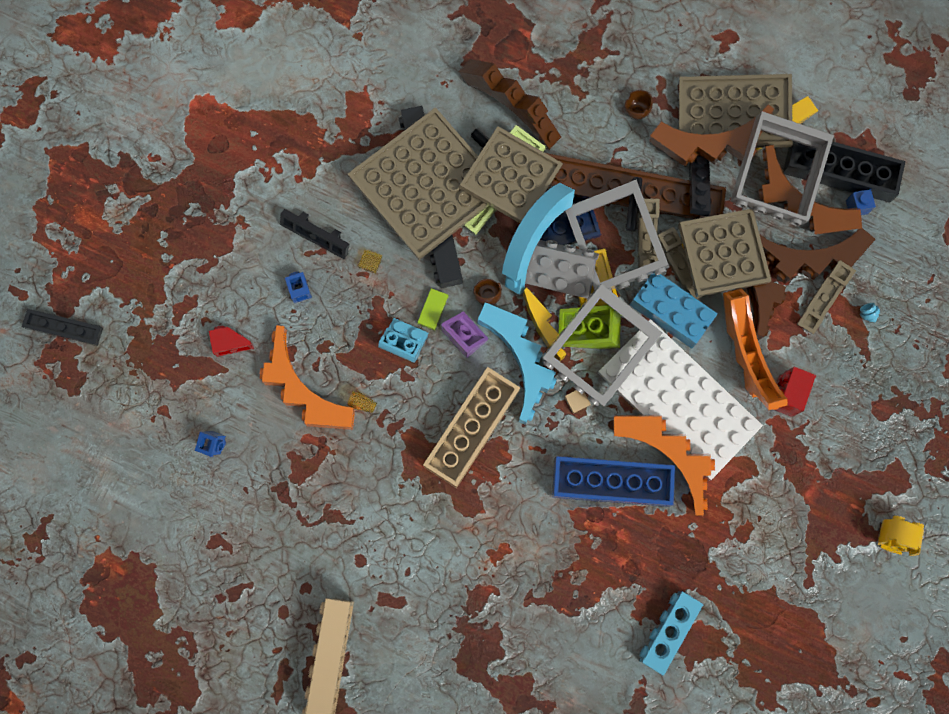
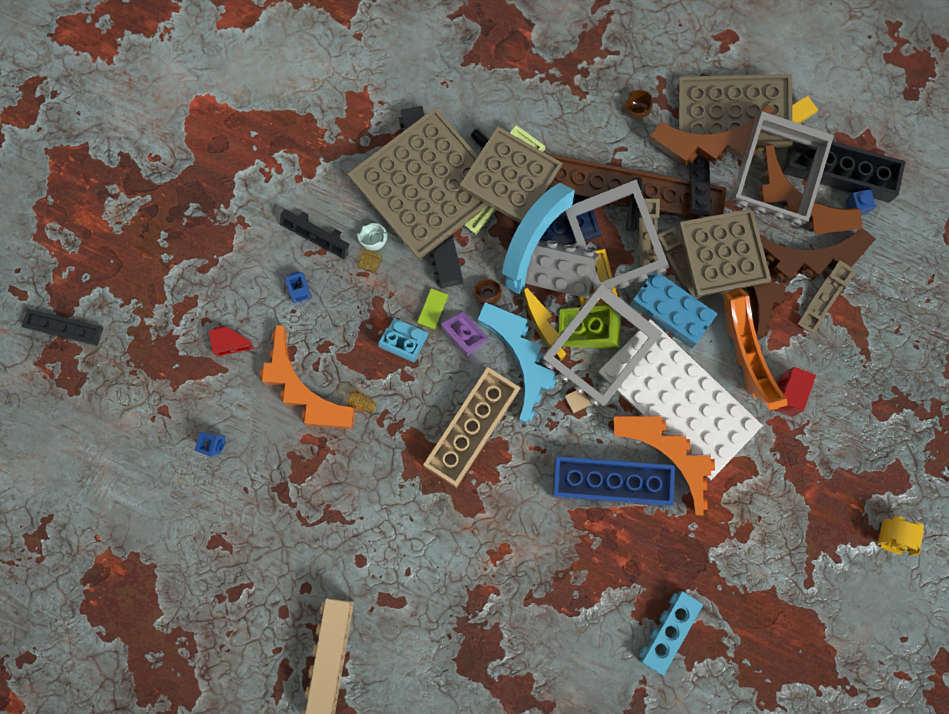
reddish brown arch [458,59,561,150] -> none
medium azure plate [860,303,880,323] -> none
none -> light aqua hair [357,223,388,251]

